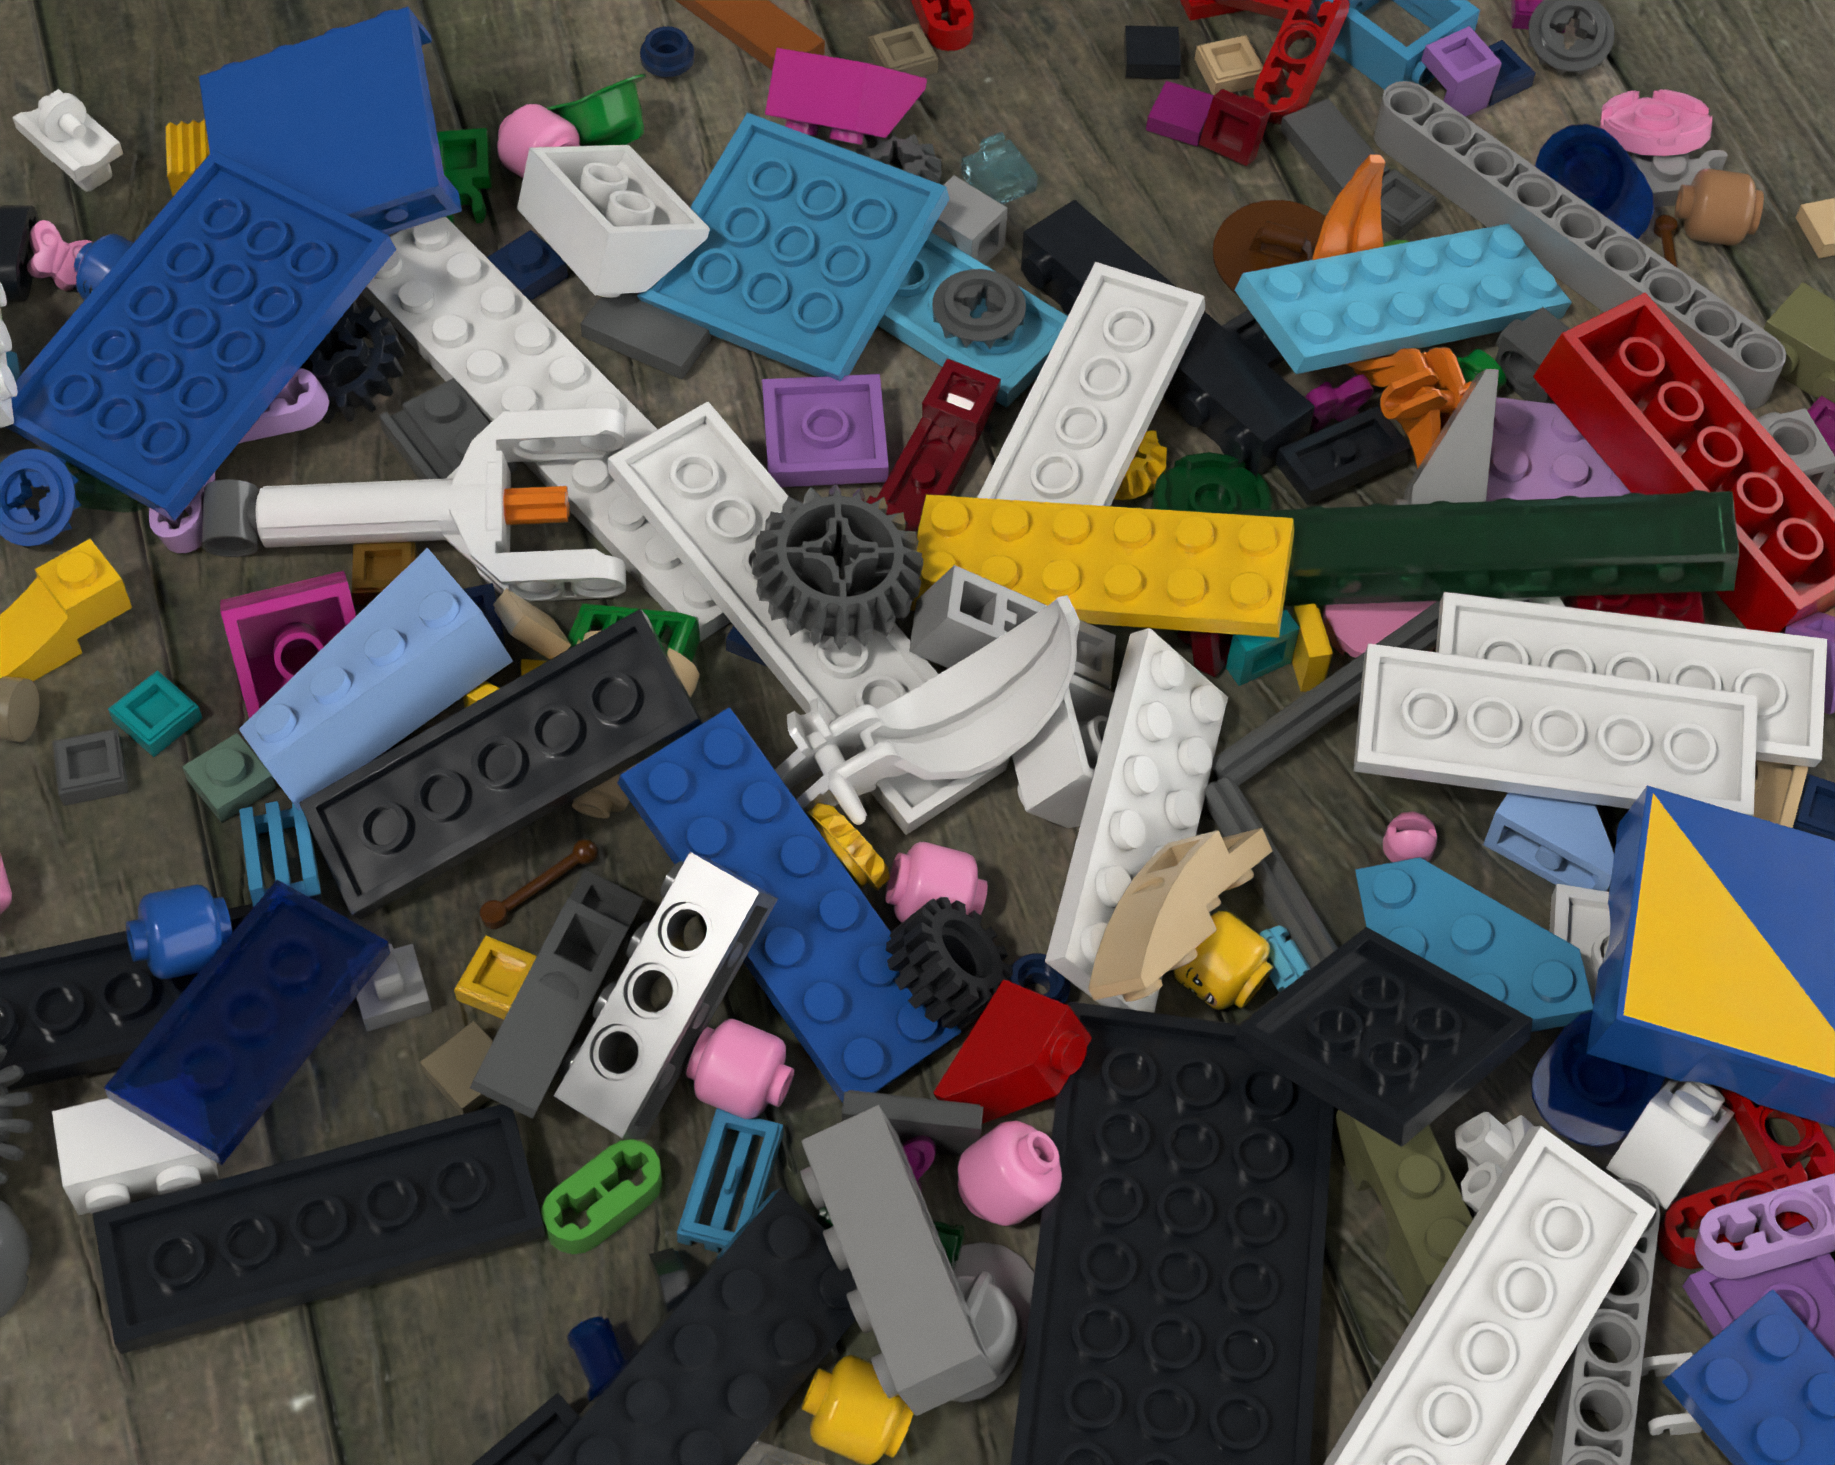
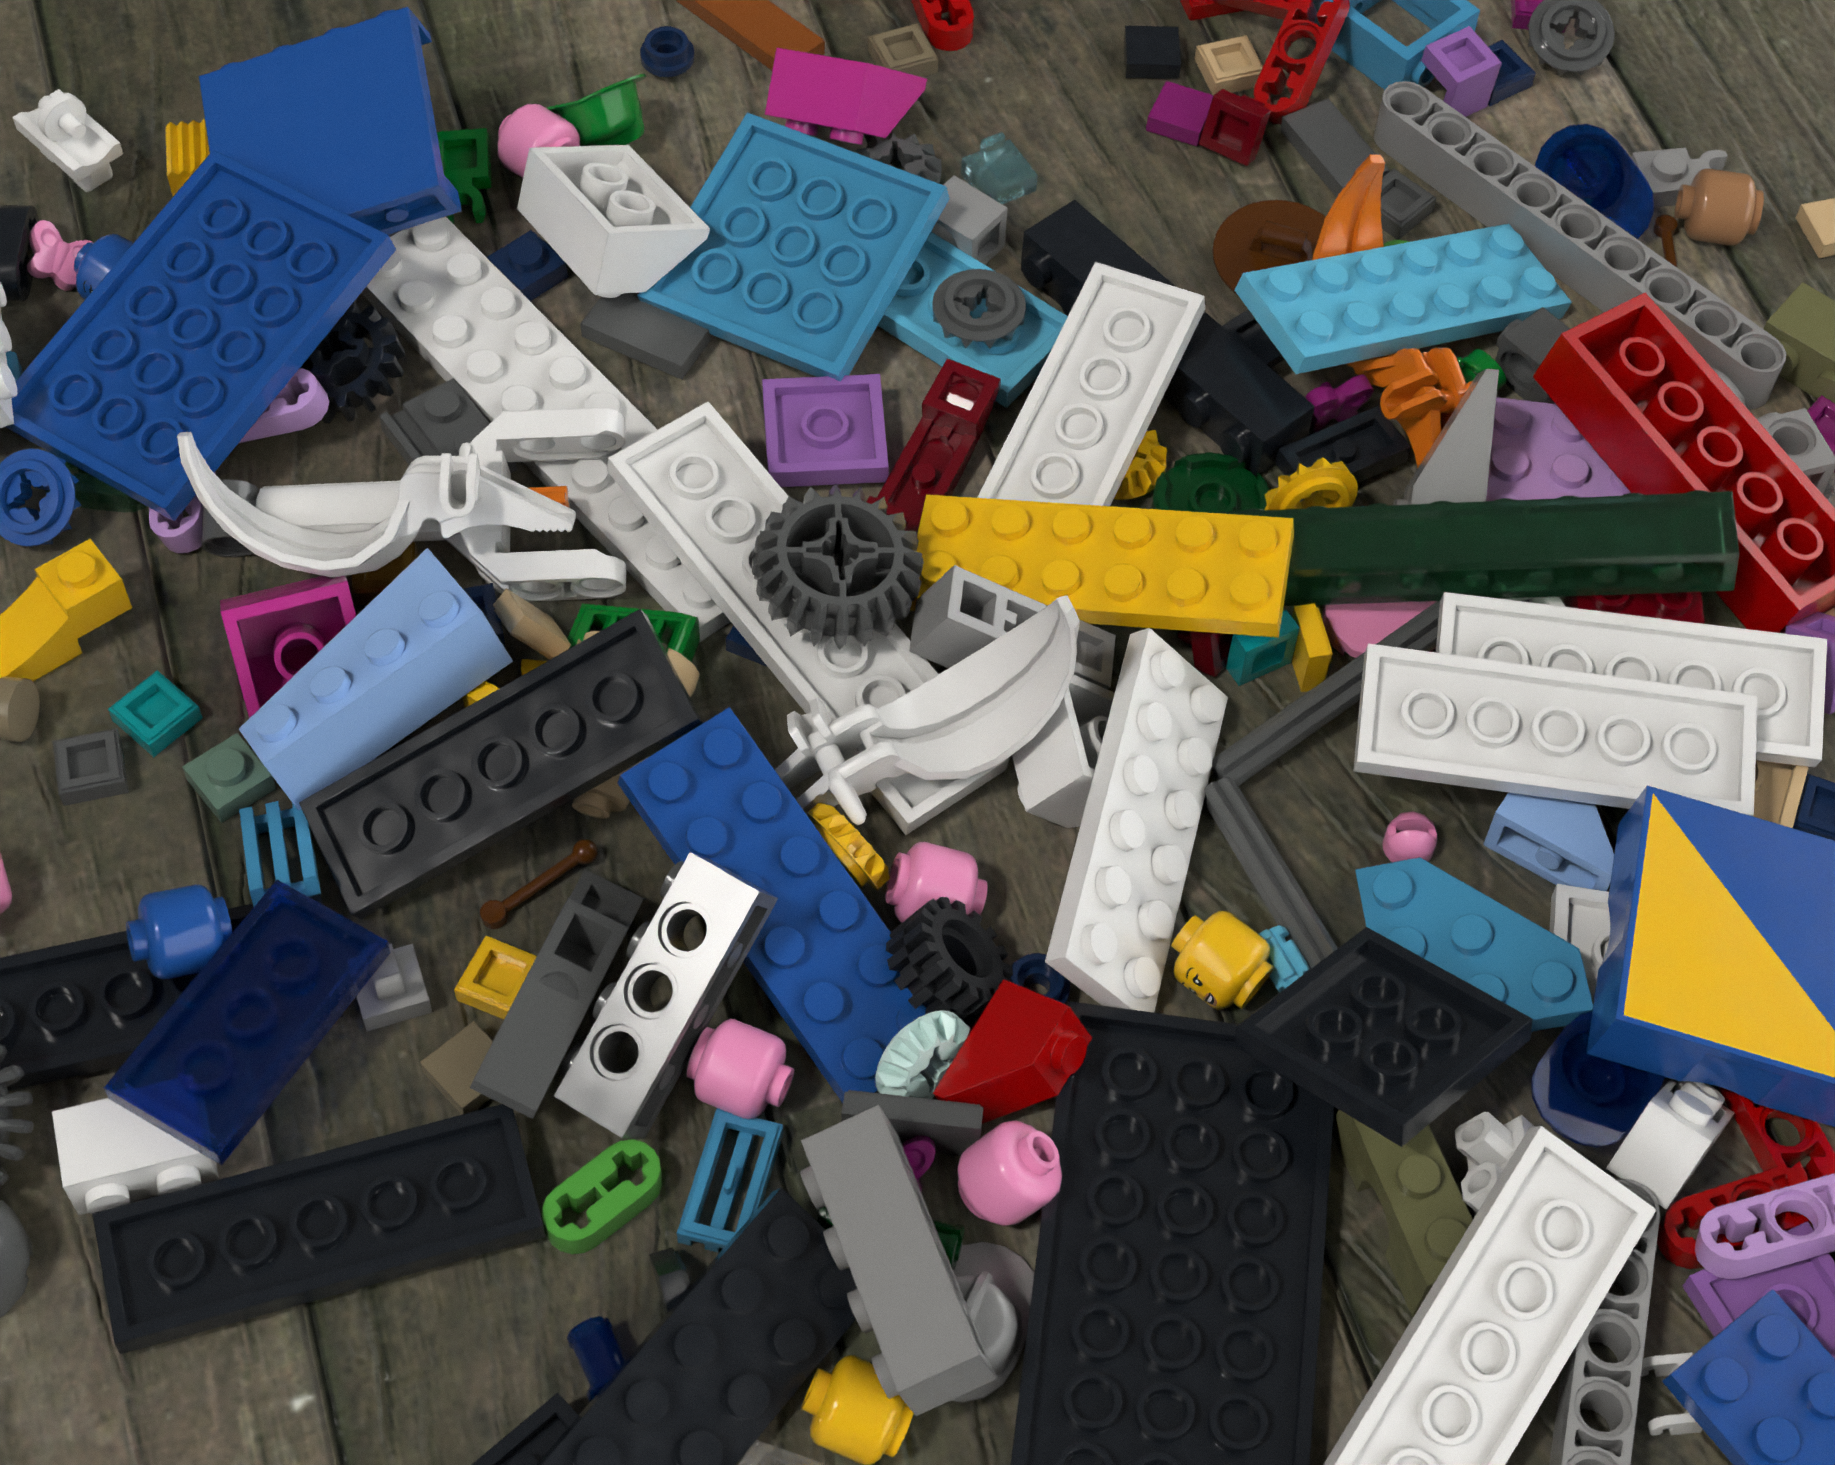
tan slope [1088,828,1272,1002] -> none
bright pink tile [1600,90,1712,156] -> none
none -> white piece [177,432,576,578]
none -> light aqua gear [875,1010,970,1099]
none -> yellow gear [1262,457,1358,538]

